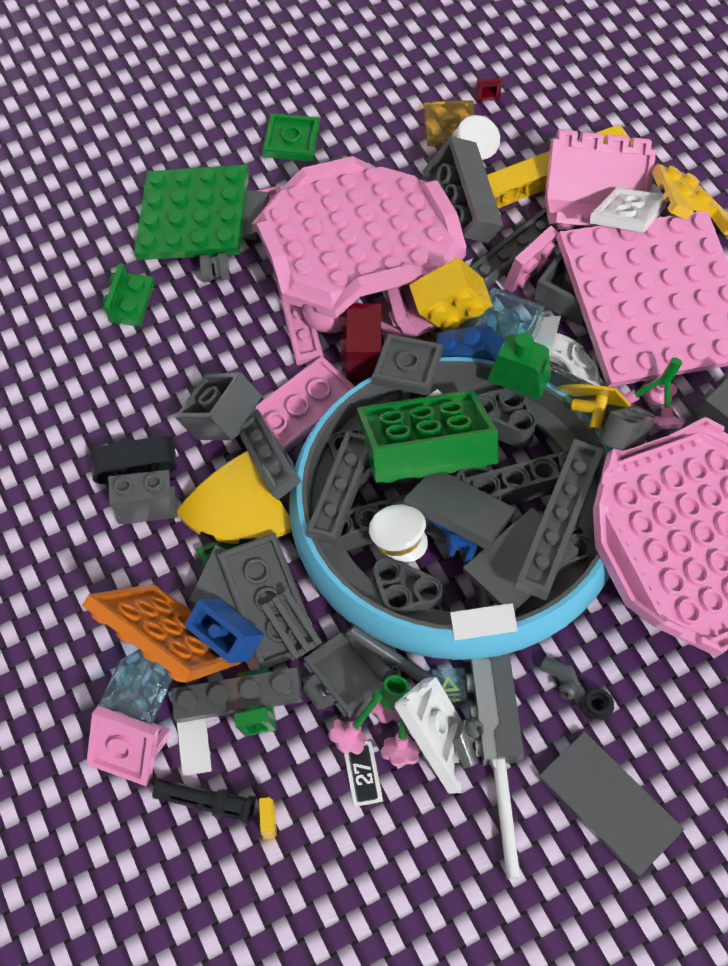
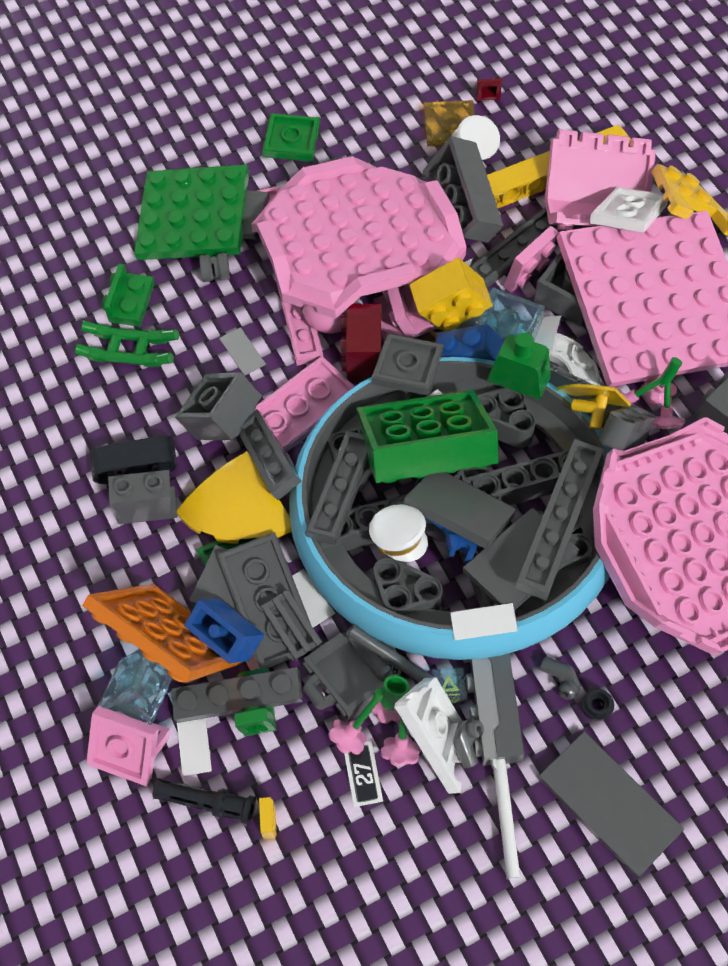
none -> green piece [74,320,179,367]
none -> light grey sticker [219,327,266,376]
none -> white sticker [292,569,335,627]

